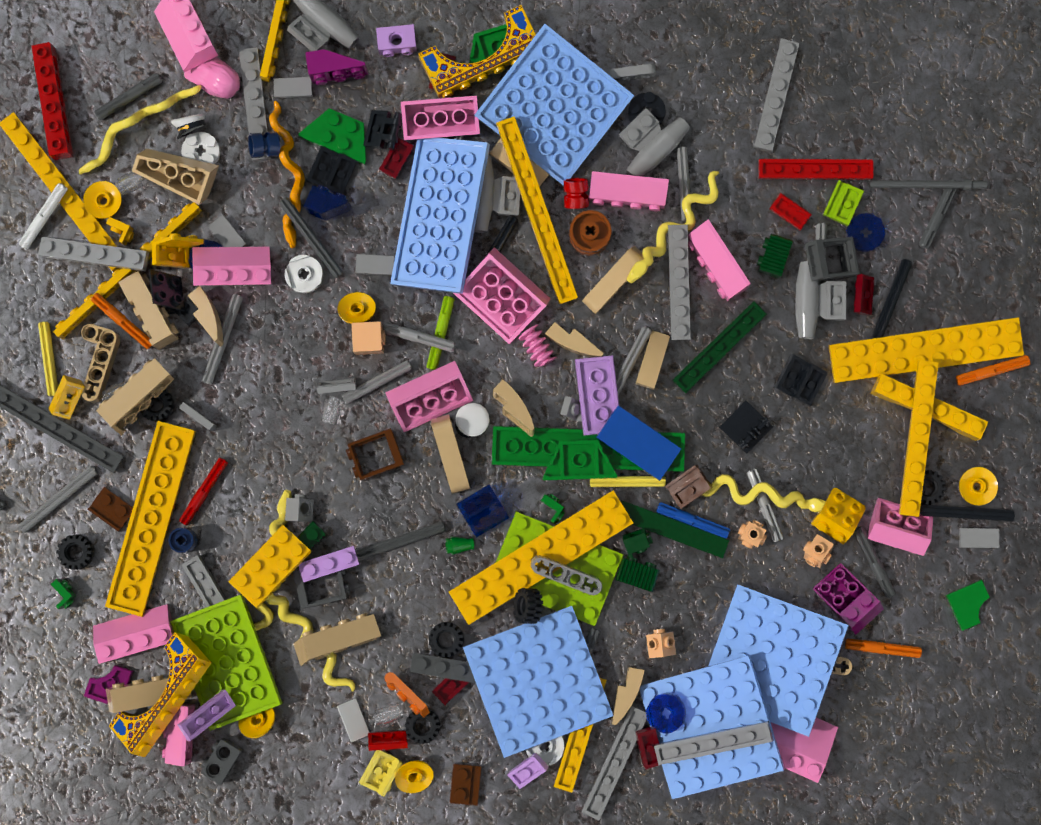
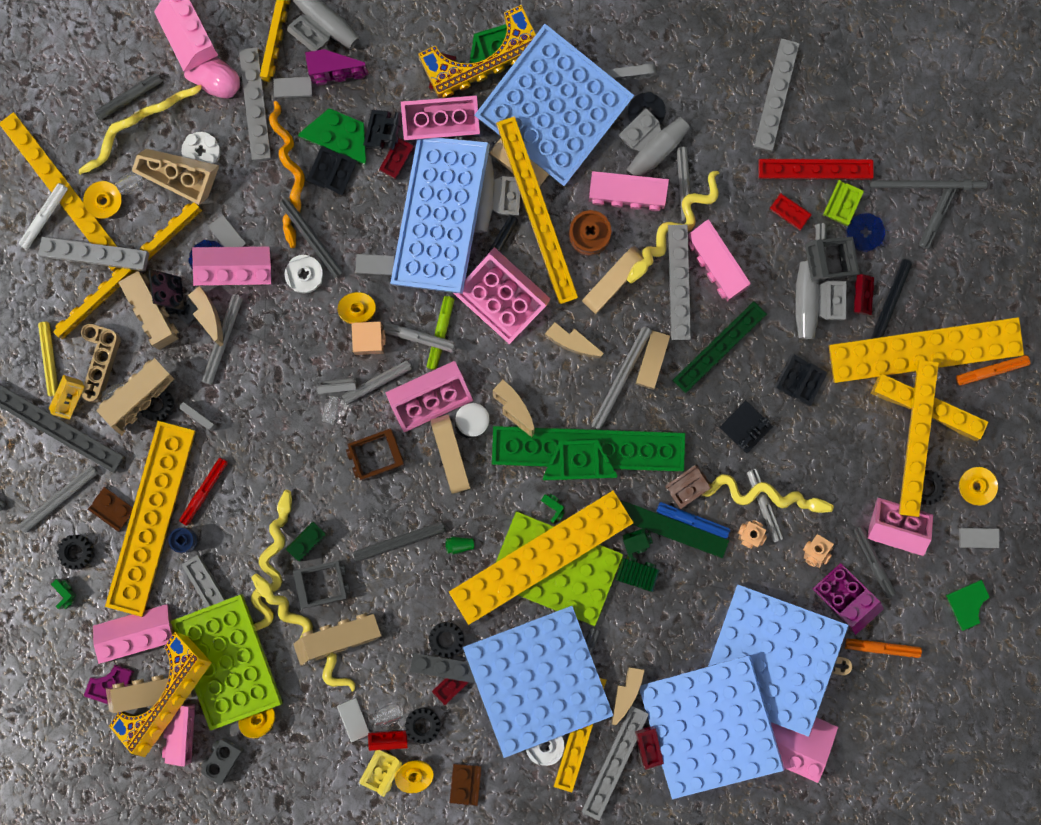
red brick [31,42,73,160] -> none
orange axle [91,293,152,349] -> none
yellow bracket [106,217,134,245] -> none
yellow bracket [152,233,204,269] -> none
piece [171,114,206,139] -> none
lavender plate [177,690,236,741] -> none
yellow plate [228,525,312,609] -> none
dark blue wheel [248,132,280,158] -> none
light grey brick [285,494,314,522] -> none
lavender plate [298,546,360,582] -> none
clear blue slope [304,185,352,221] -> none
lavender brick [376,24,417,57] -> none
orange plate [384,672,430,718] -> none
clear blue slope [456,484,509,538] -> none
lavender plate [507,753,549,789] -> none
black tyre [513,588,543,624] -> none
bright pink piece [519,324,557,367] -> none
light grey beam [530,555,602,595] -> none
light grey bracket [560,396,582,422] -> none
red wheel [563,178,589,209] -> none
lavender tile [575,356,619,436] -> none
light yellow axle [590,476,666,487] -> none
blue tile [596,405,681,481] -> none
light nougat brick [646,629,676,658] -> none
clear blue plate [646,693,686,733] -> none
light grey plate [654,721,773,765] -> none
dark green brick [756,233,793,279] -> none
yellow bracket [811,488,866,545] -> none
black axle [920,505,1015,522] -> none

